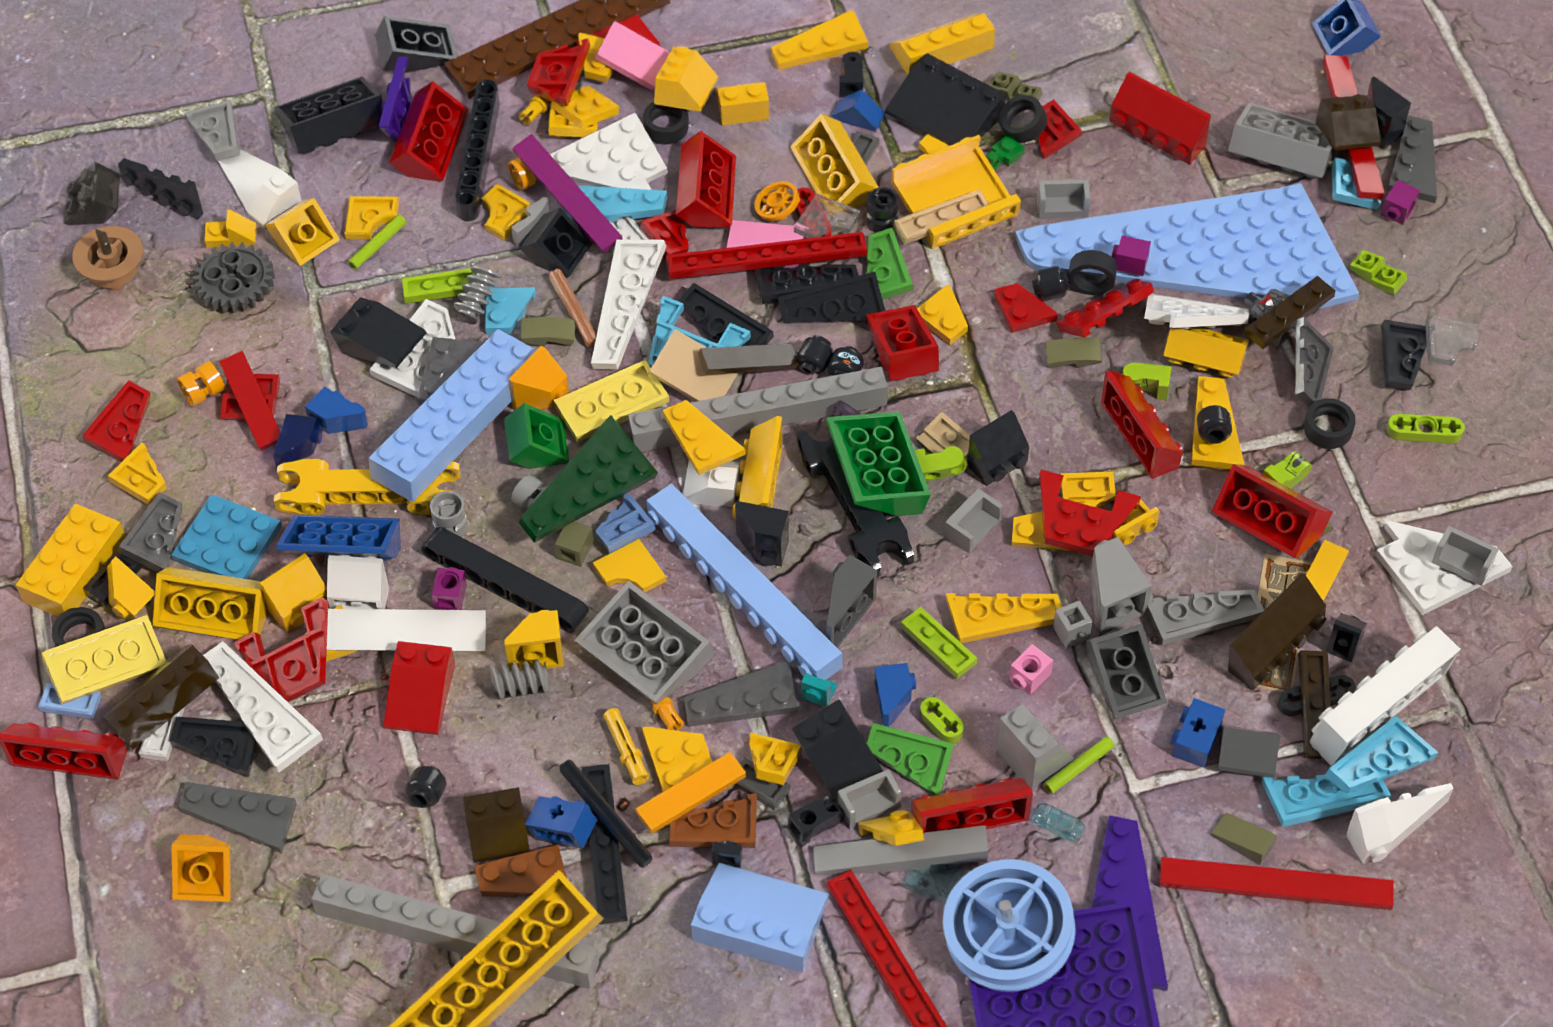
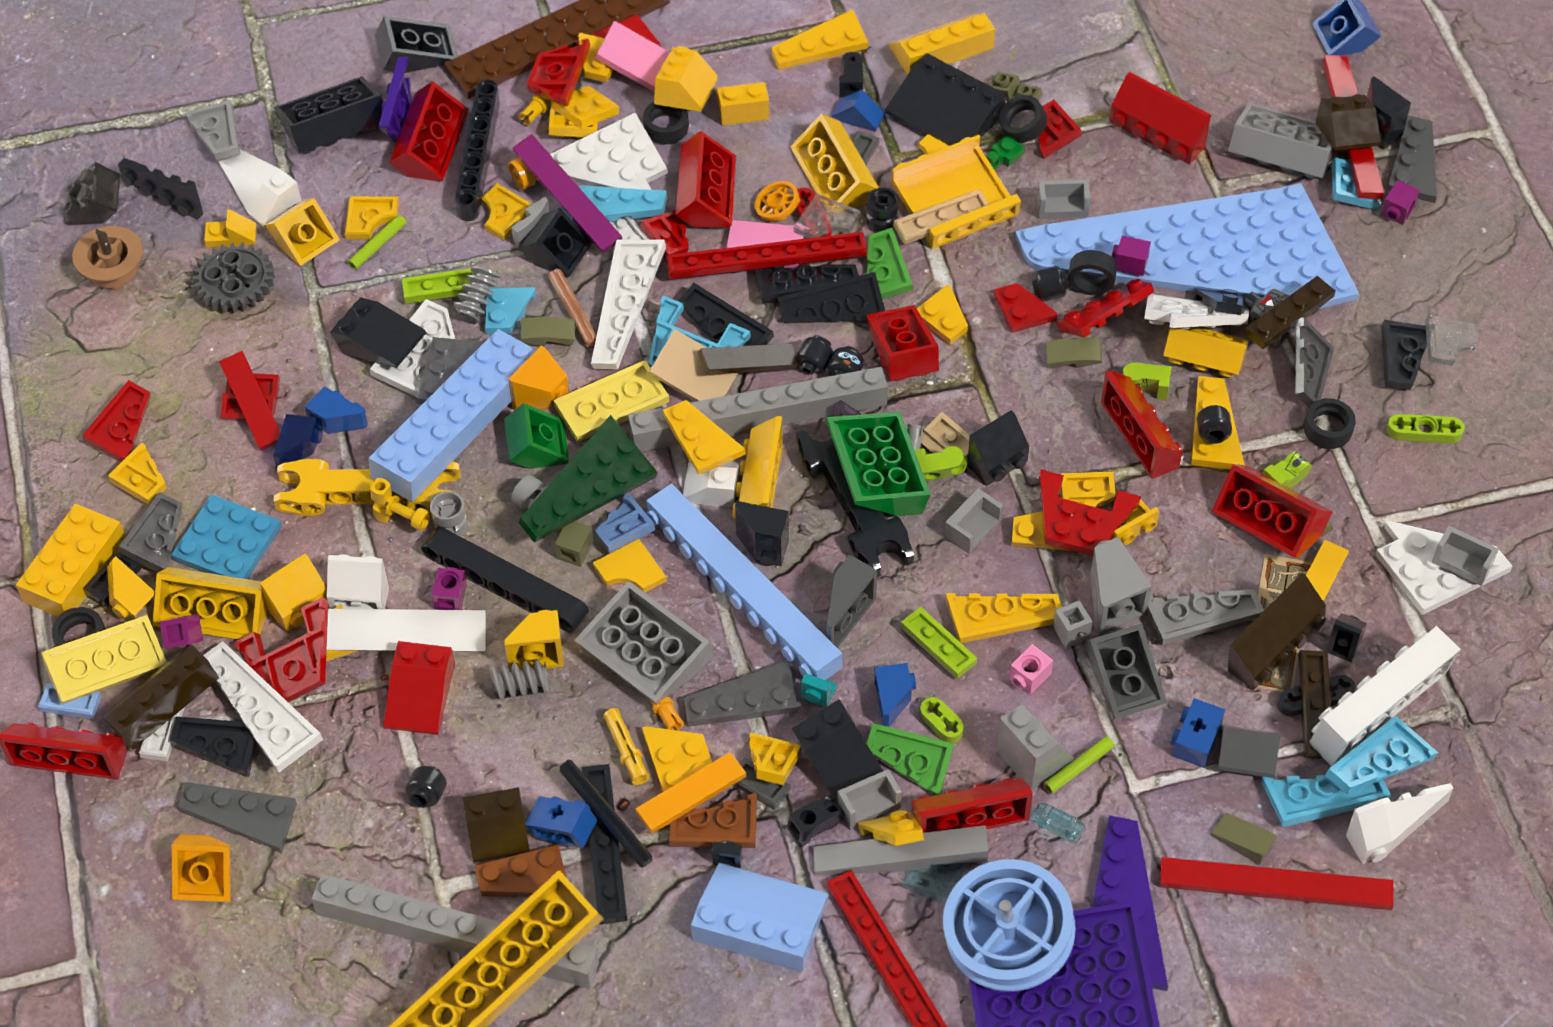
light orange wheel [177,361,225,407] -> none
blue slope [276,514,401,561] -> none
lime slope [1350,250,1407,295] -> none
none -> magenta brick [160,614,204,648]
none -> yellow bar [370,478,431,531]
none -> light grey pin [907,424,924,450]
none -> black wing [1193,288,1243,315]

